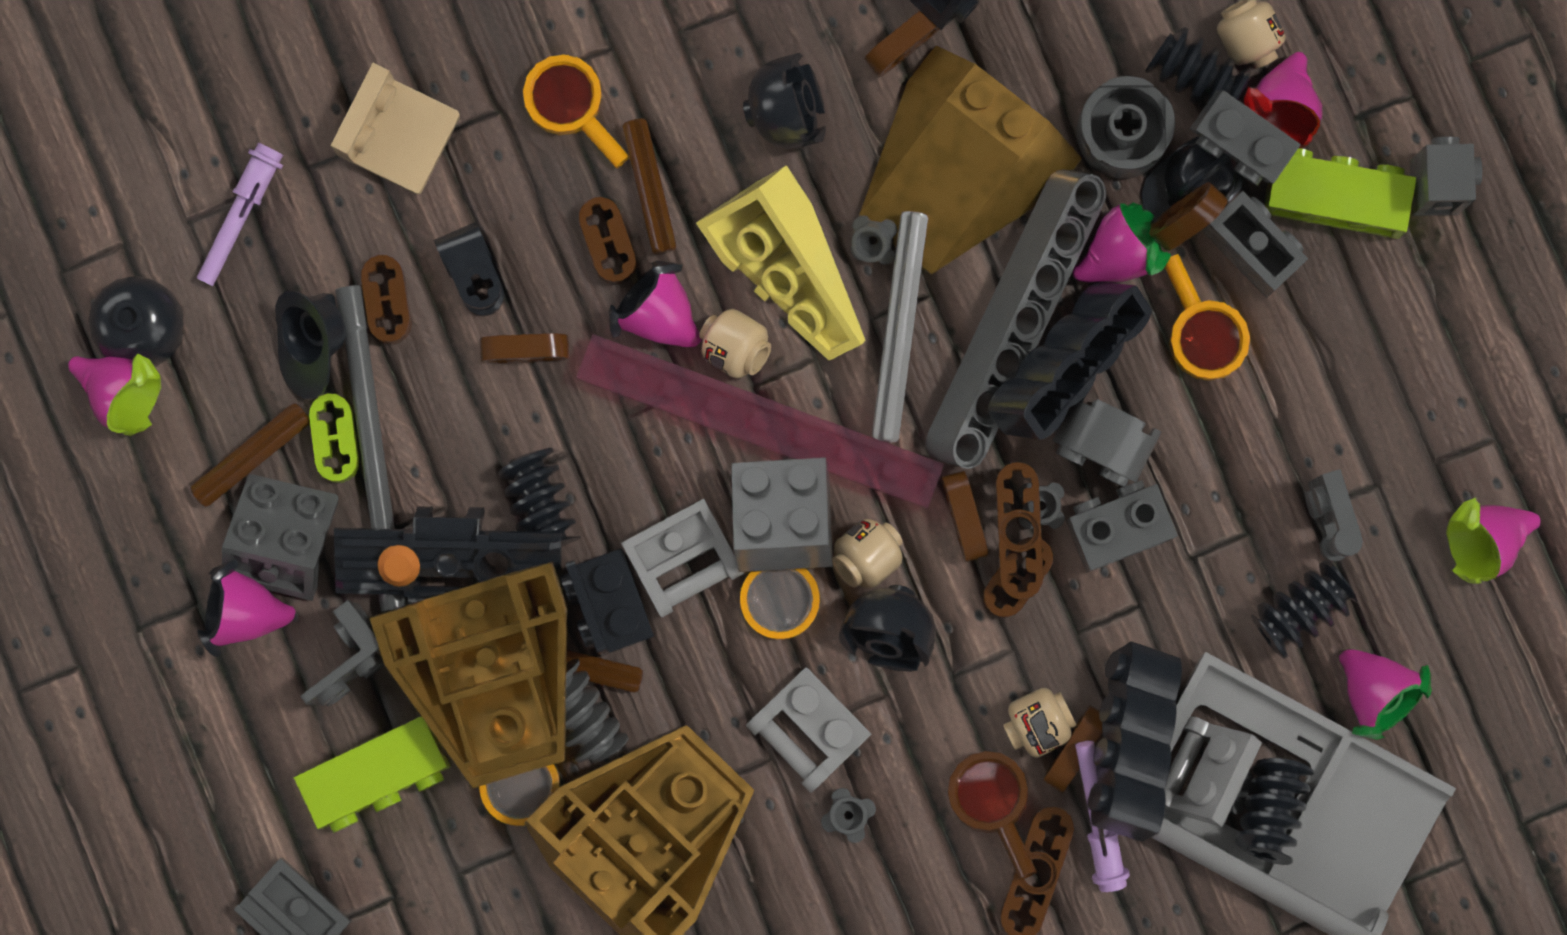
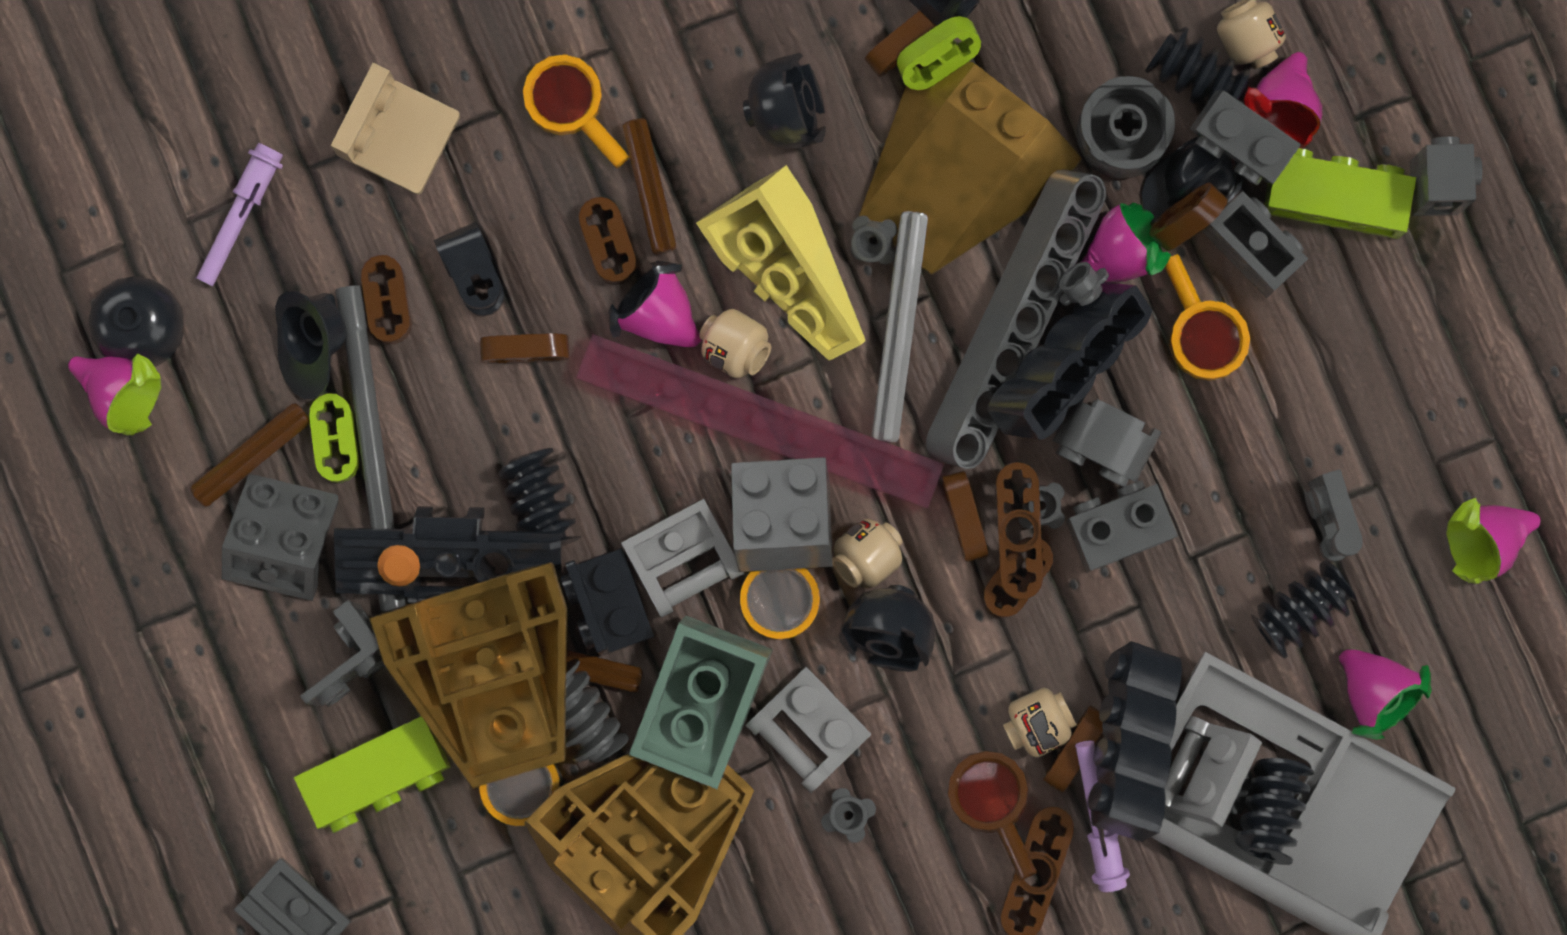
dark pink hat [197,559,296,658] -> none
none -> sand green slope [629,615,773,789]
none -> lime beam [897,16,981,90]
none -> dark grey plate [1059,262,1109,306]

